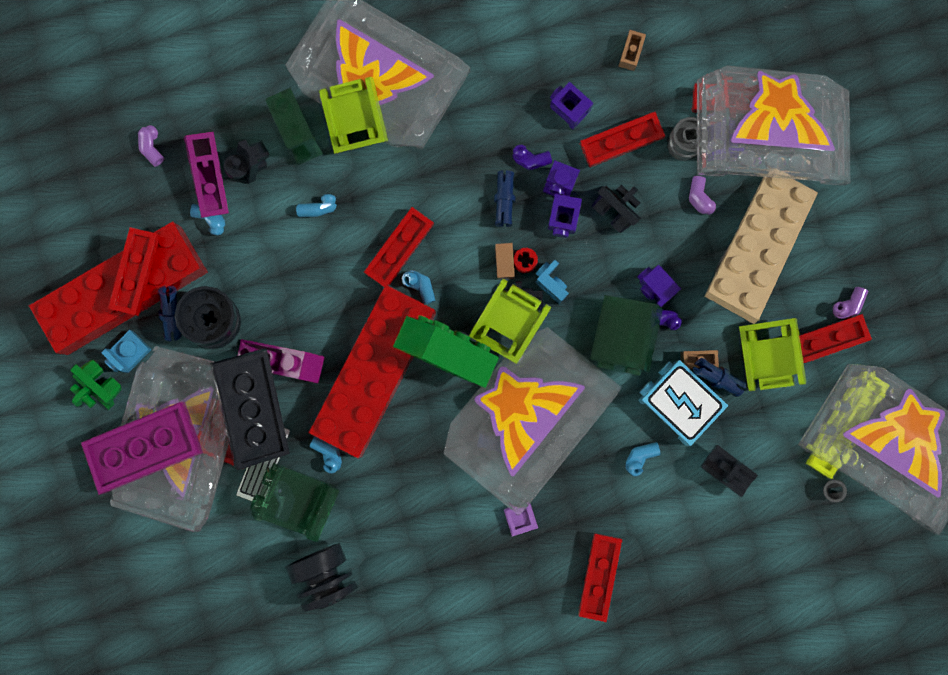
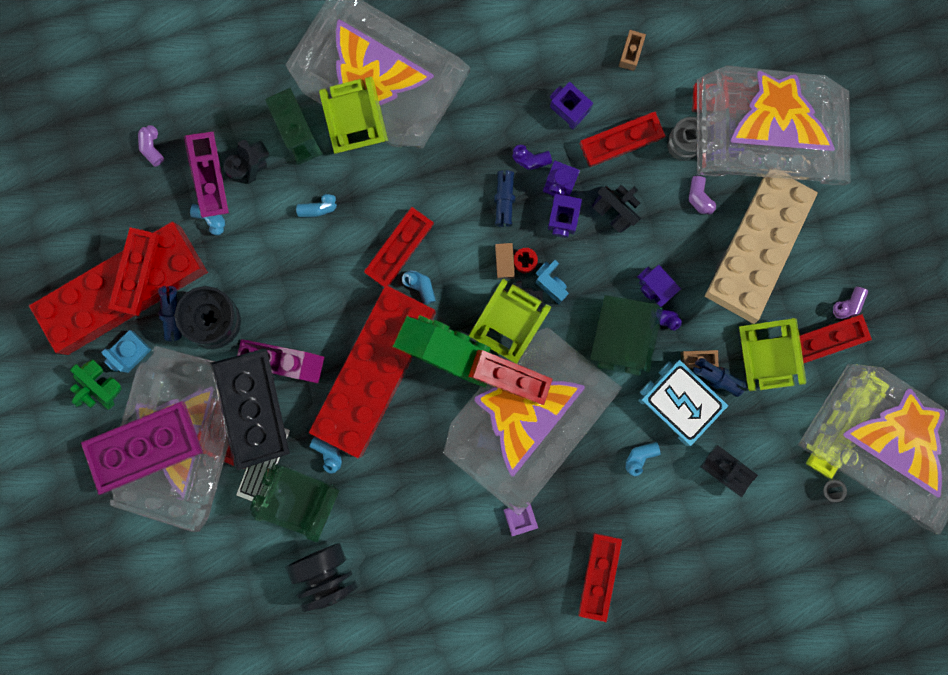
none -> plate [468,350,553,405]

